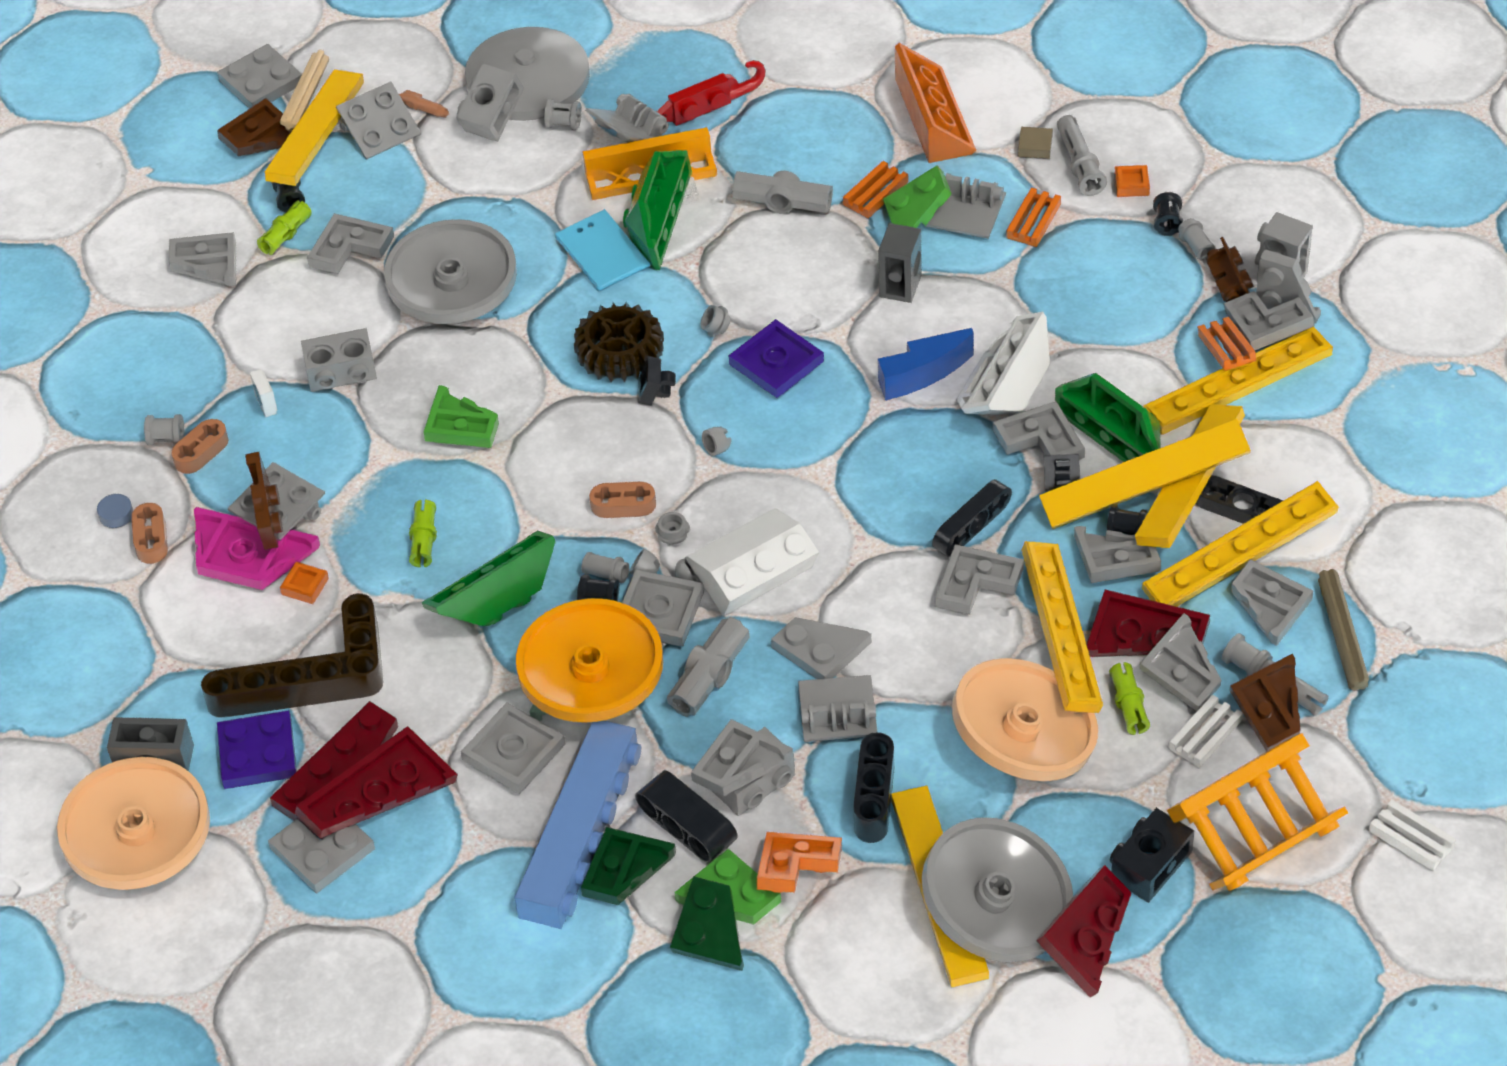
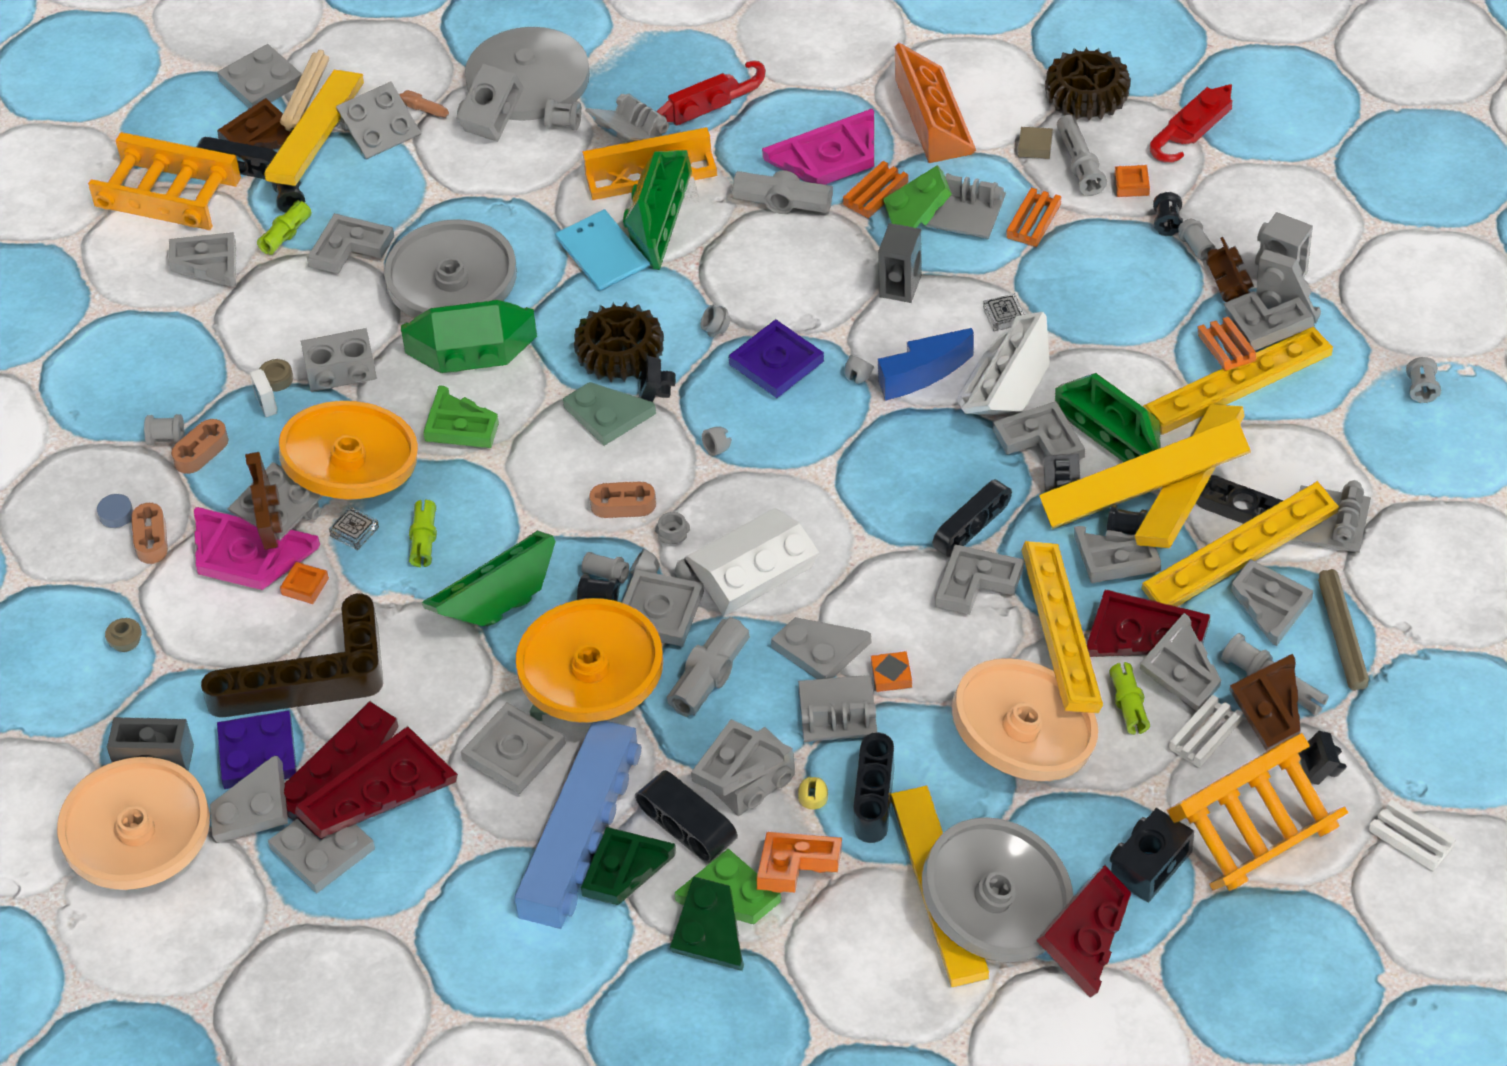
none -> light orange fence [88,132,241,230]
none -> dark tan plate [105,618,142,652]
none -> black beam [196,137,277,179]
none -> light grey wing [210,756,288,843]
none -> dark tan tile [259,359,293,392]
none -> light orange dish [279,401,418,499]
none -> tile [329,506,379,551]
none -> green wedge [401,300,537,373]
none -> sand green wing [563,382,656,446]
none -> dark pink wing [762,109,874,185]
none -> light yellow hinge [798,777,828,810]
none -> light grey hinge [844,355,874,384]
none -> orange tile [871,651,912,692]
none -> tile [983,293,1025,332]
none -> dark brown gear [1045,47,1131,121]
none -> red plate [1150,84,1233,162]
none -> light grey hinge [1291,480,1371,553]
none -> black tile [1298,731,1347,785]
none -> light grey bush [1406,357,1441,403]

